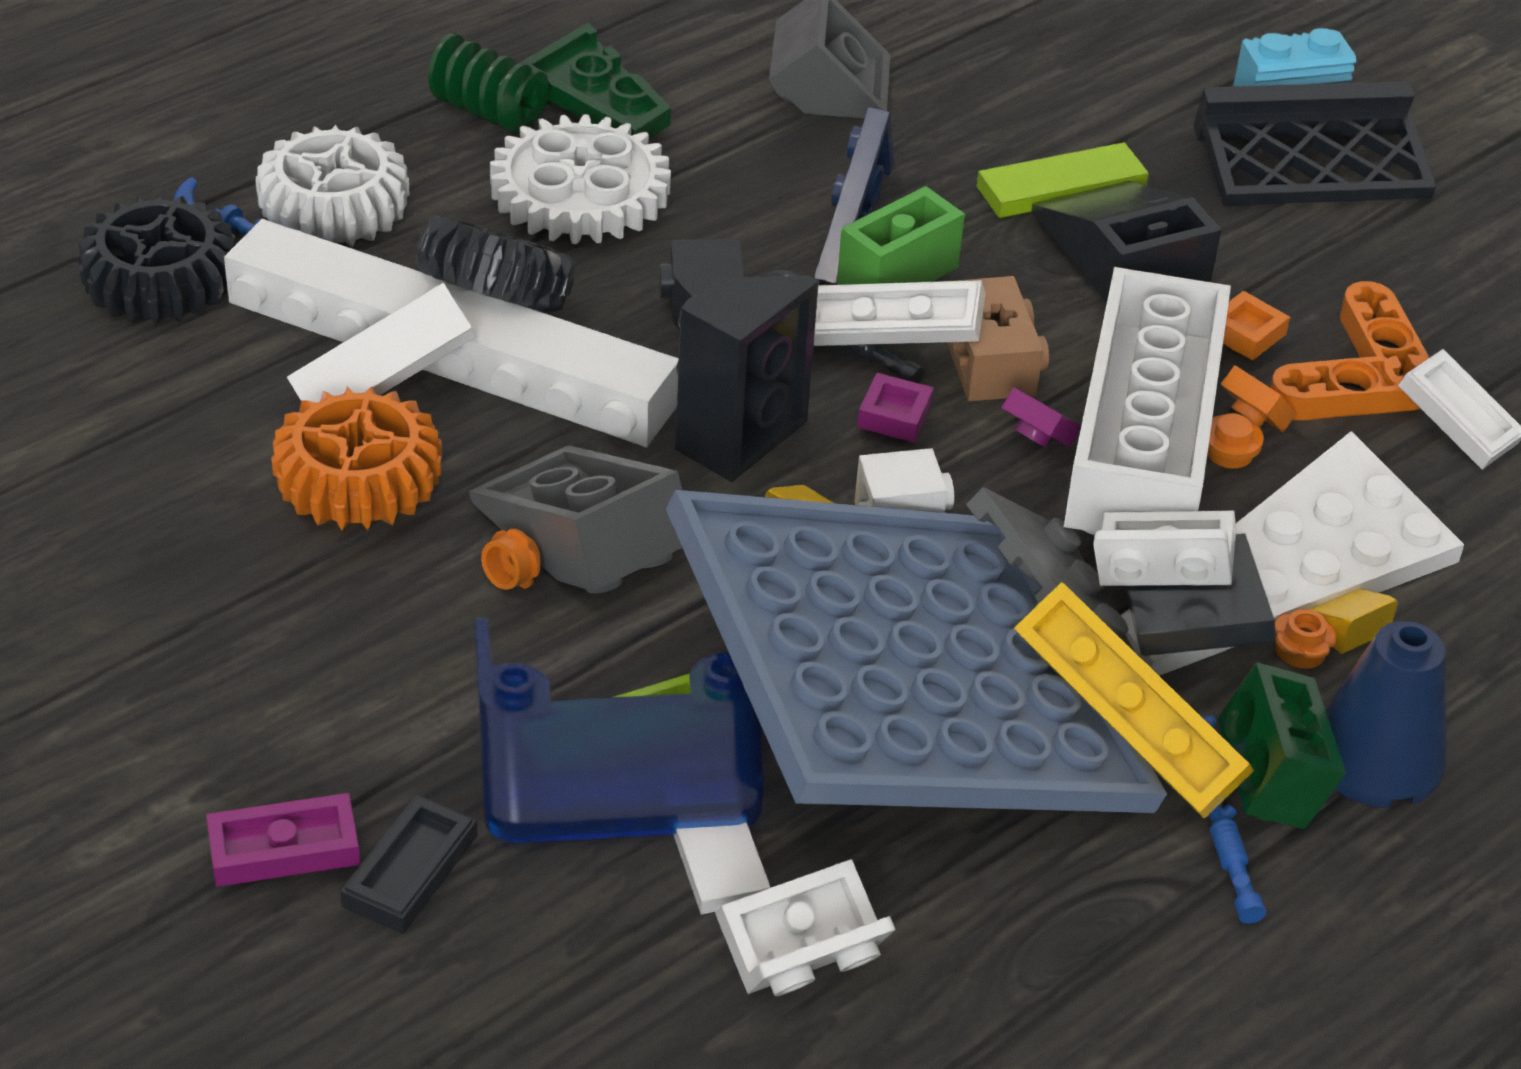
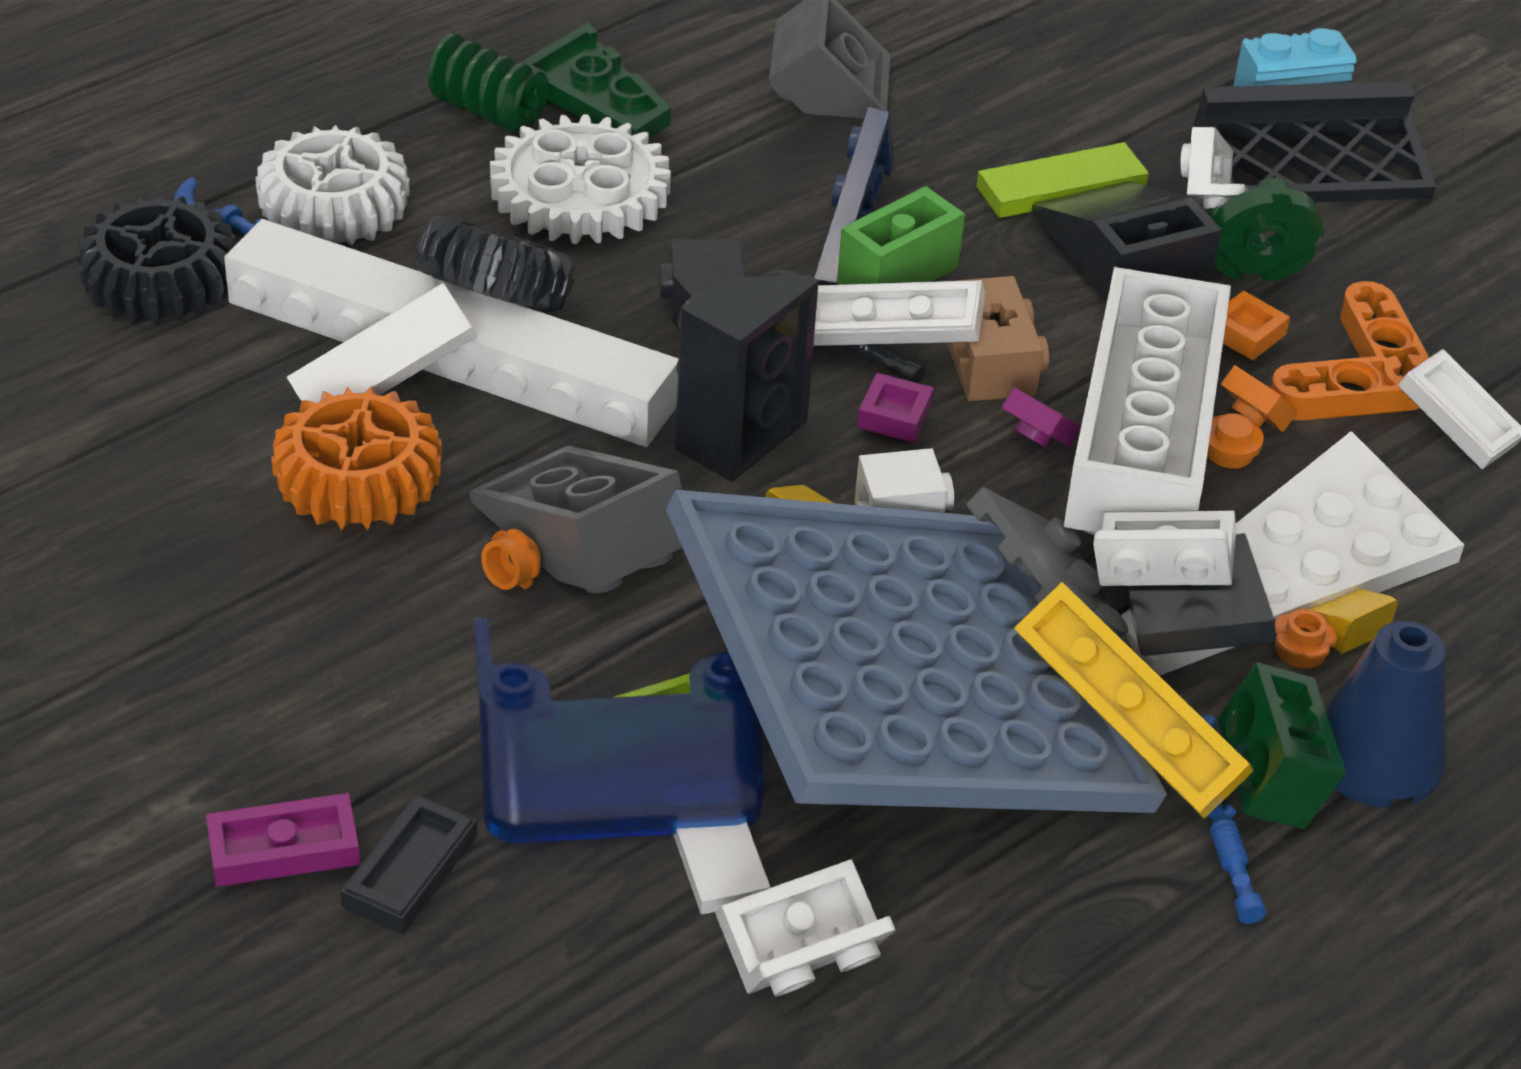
none -> white bracket [1181,127,1249,214]
none -> dark green plate [1208,178,1324,281]

